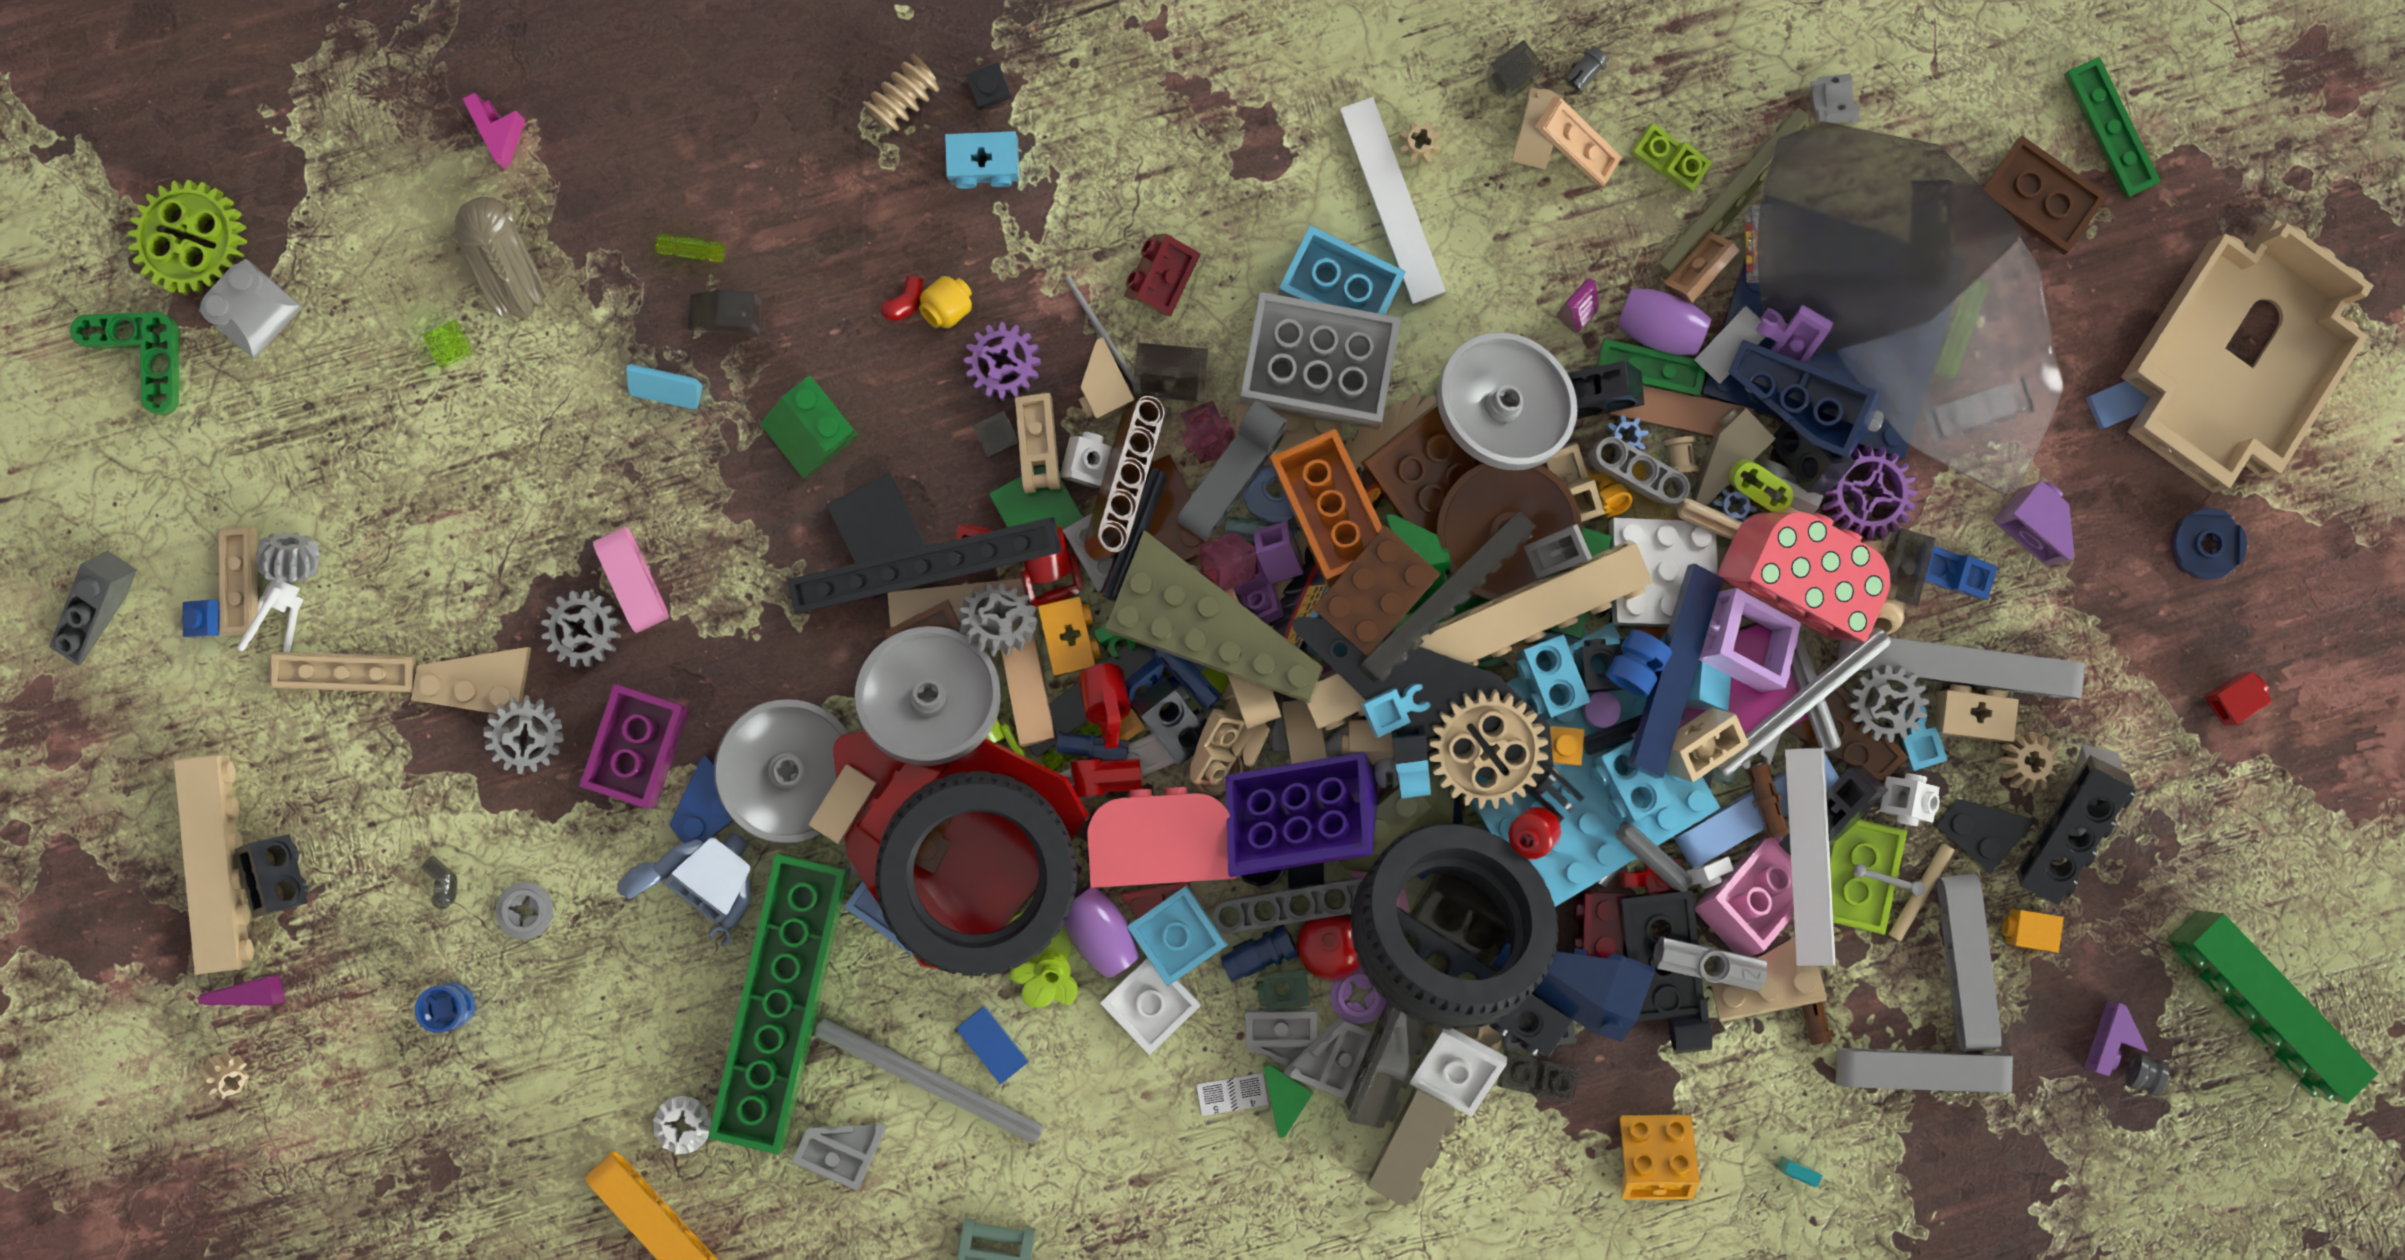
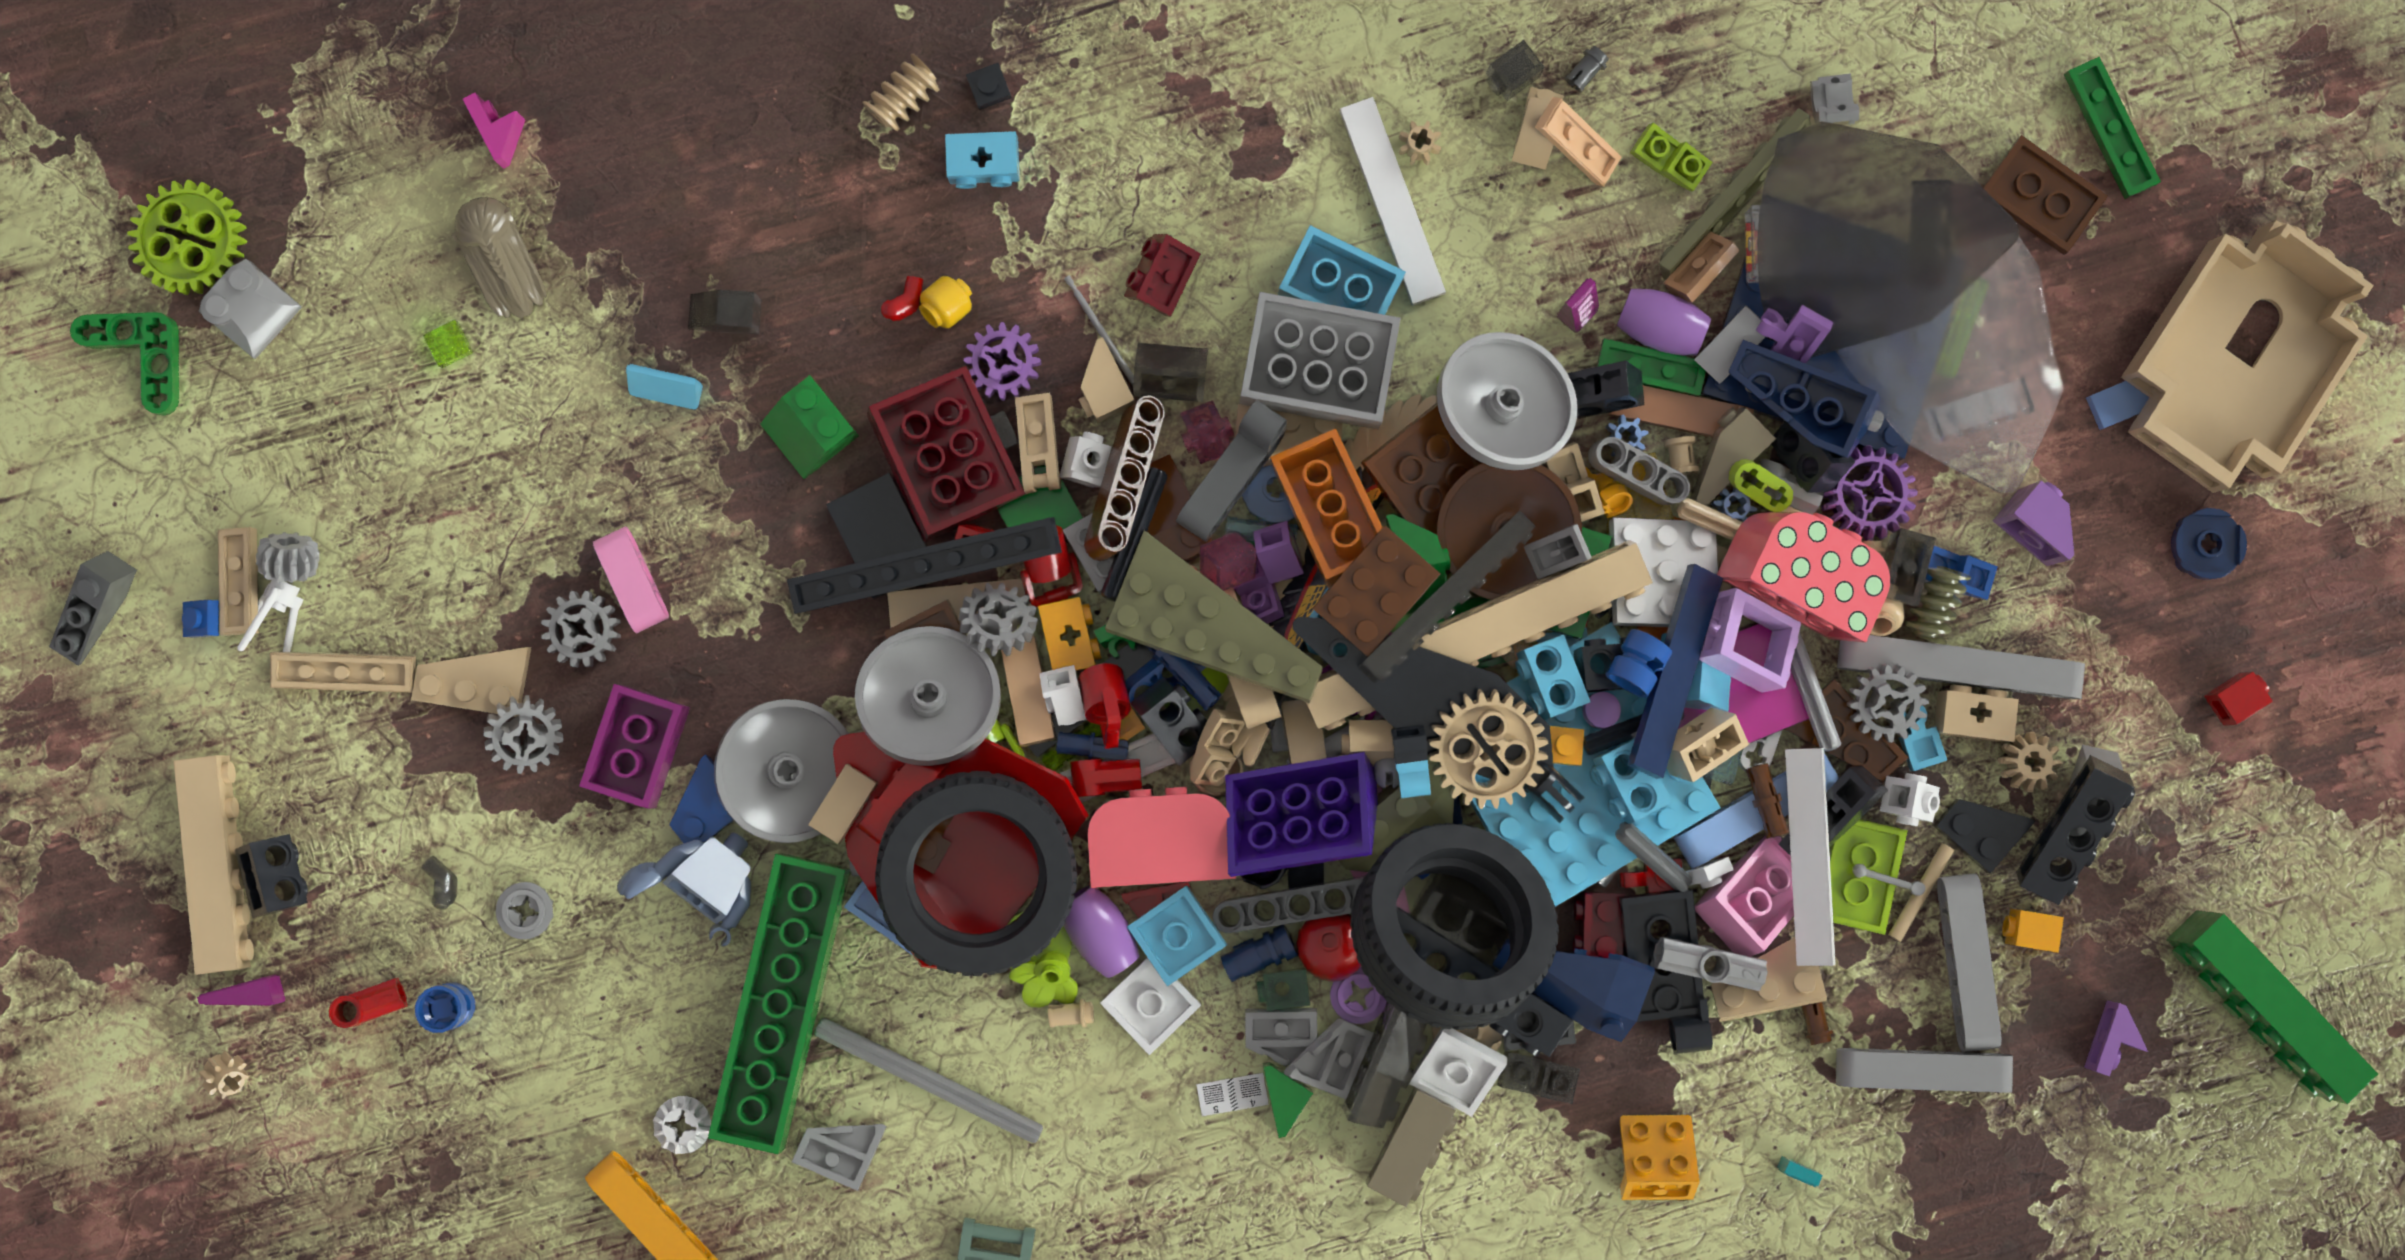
clear neon green axle [655,234,726,262] -> none
blue tile [956,1005,1029,1085] -> none
medium azure plate [1360,684,1431,738] -> none
red head [1508,807,1561,859] -> none
light grey axle [1717,628,1891,776] -> none
dark grey wheel [2125,1053,2169,1096] -> none
none -> red piece [328,978,408,1028]
none -> dark red slope [867,366,1025,543]
none -> white brick [1039,665,1086,726]
none -> tan pin [1048,999,1094,1028]
none -> olive piece [1905,566,1971,645]

